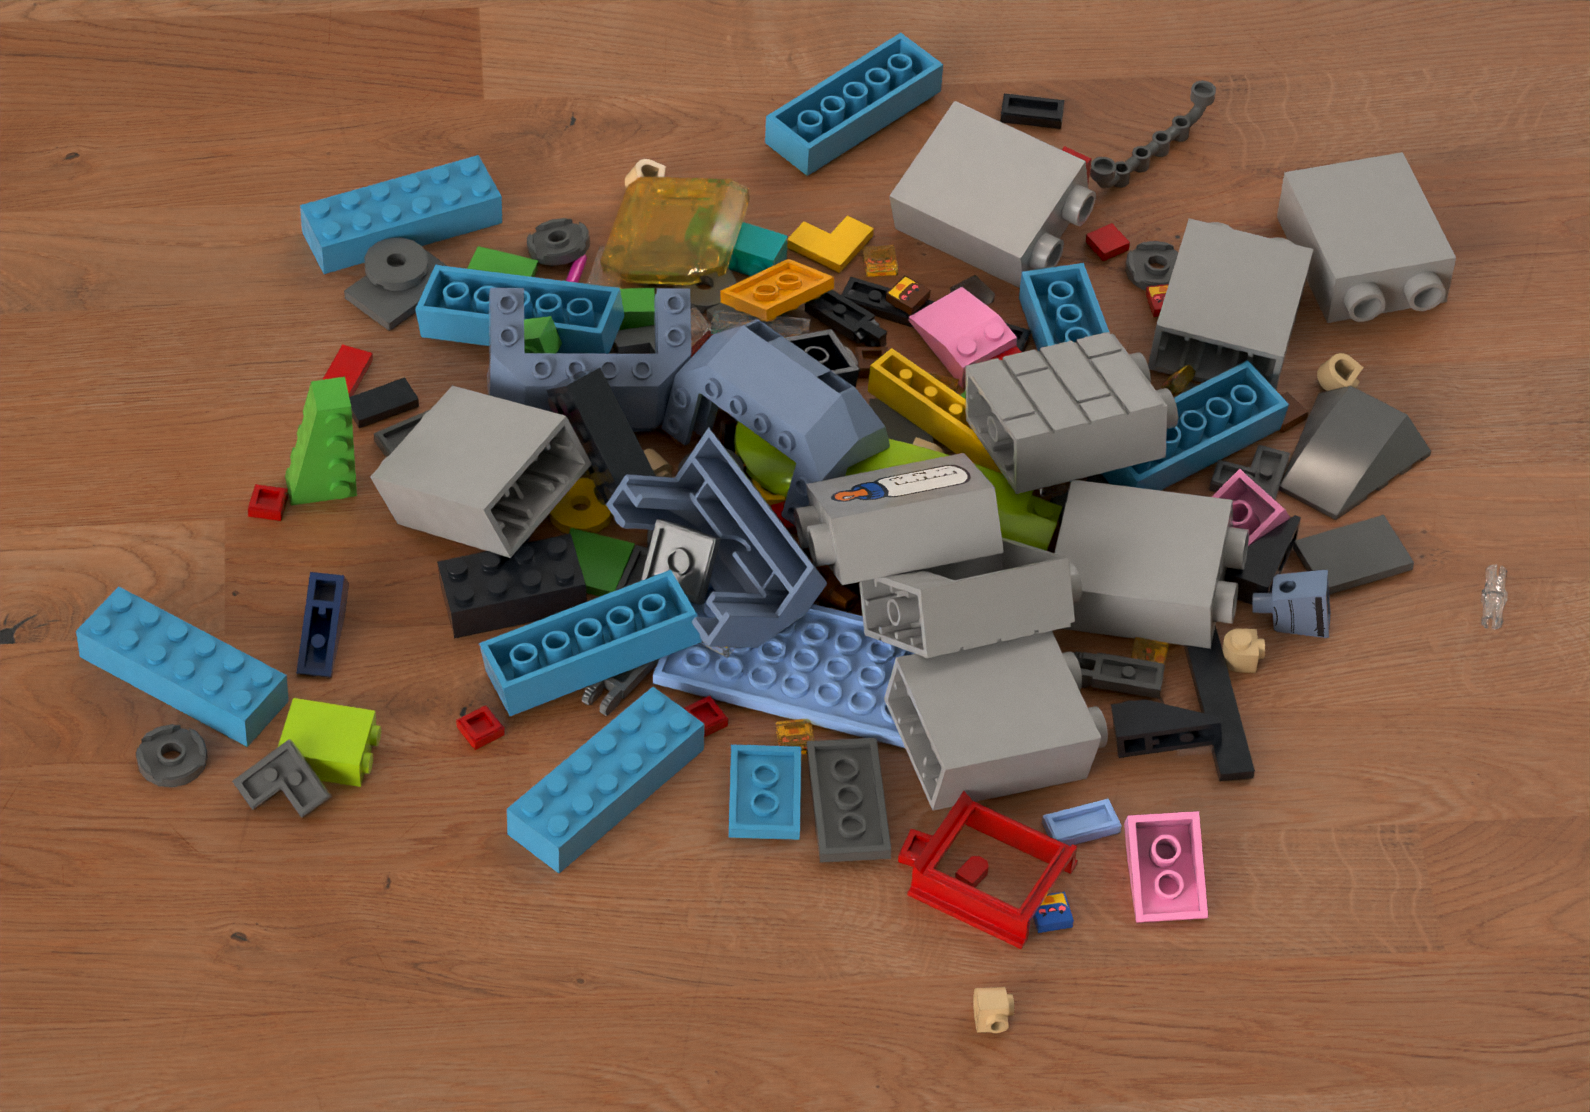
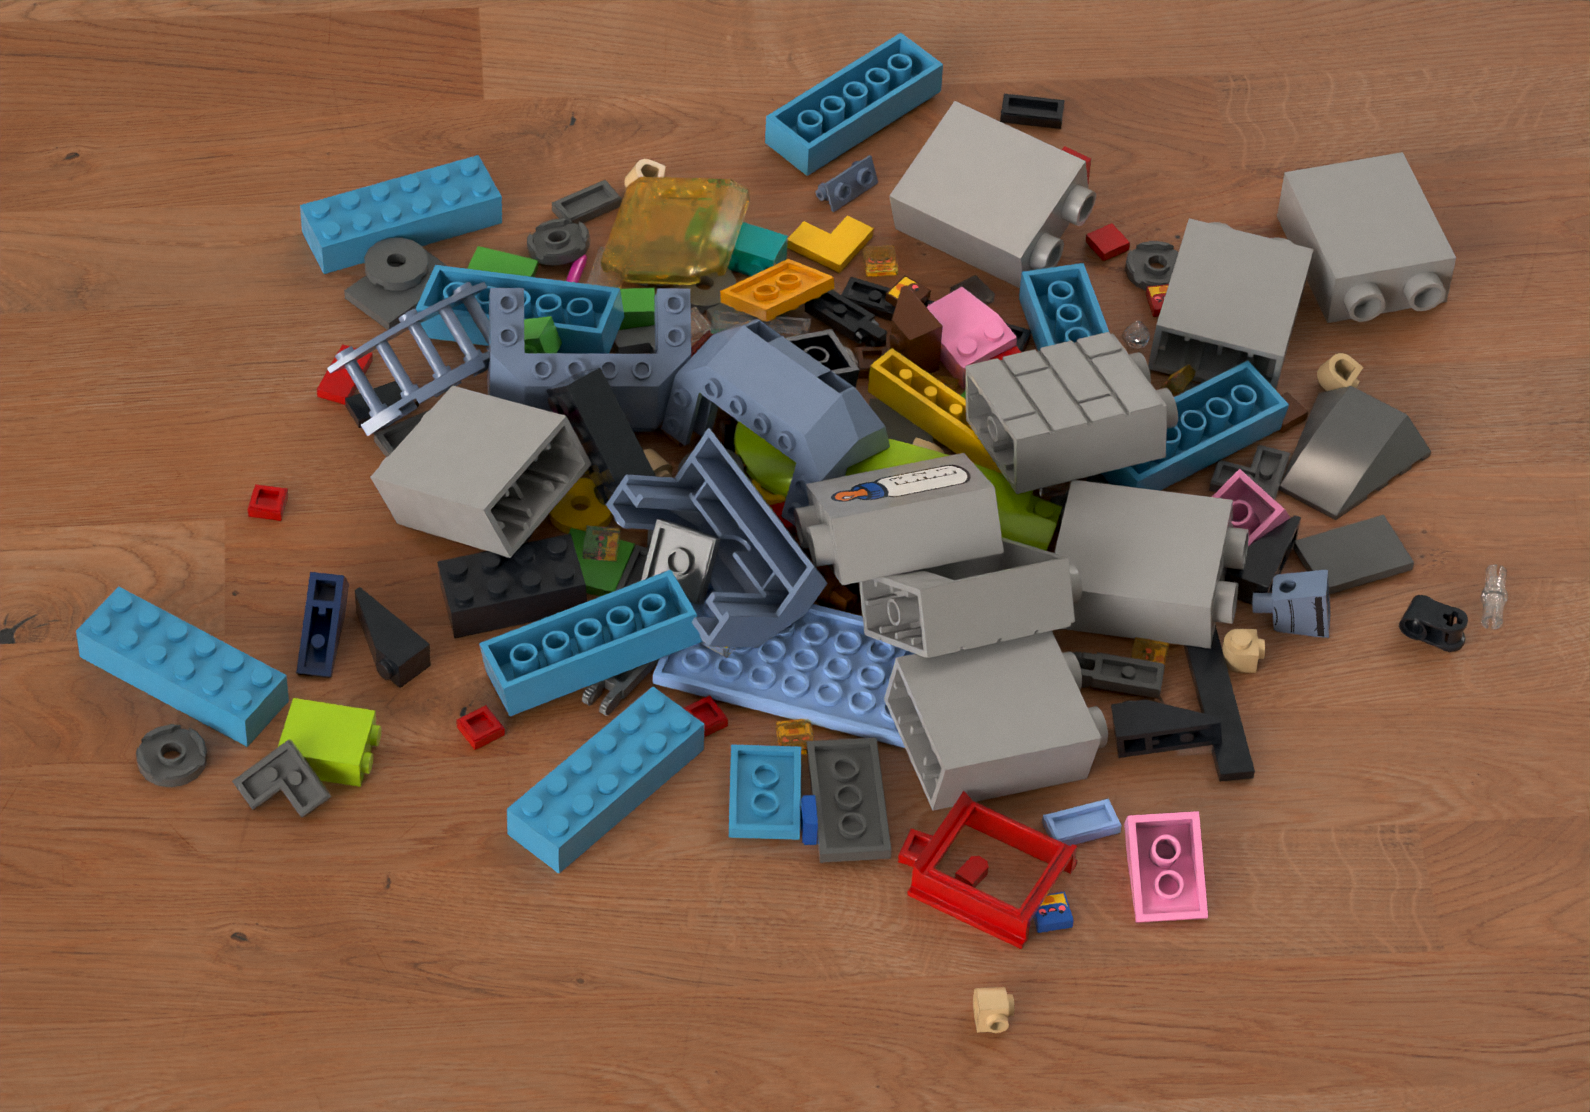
bright green wedge [285,377,357,506] -> none
dark grey bar [1090,80,1216,188] -> none
none -> sand blue fence [327,282,489,436]
none -> black slope [355,587,431,688]
none -> dark grey tile [552,180,622,225]
none -> clear tile [583,526,620,562]
none -> blue tile [800,795,818,845]
none -> sand blue hinge [815,155,878,212]
none -> reddish brown slope [889,285,943,374]
none -> clear hinge [1121,321,1150,350]
none -> black piece [1399,595,1468,652]

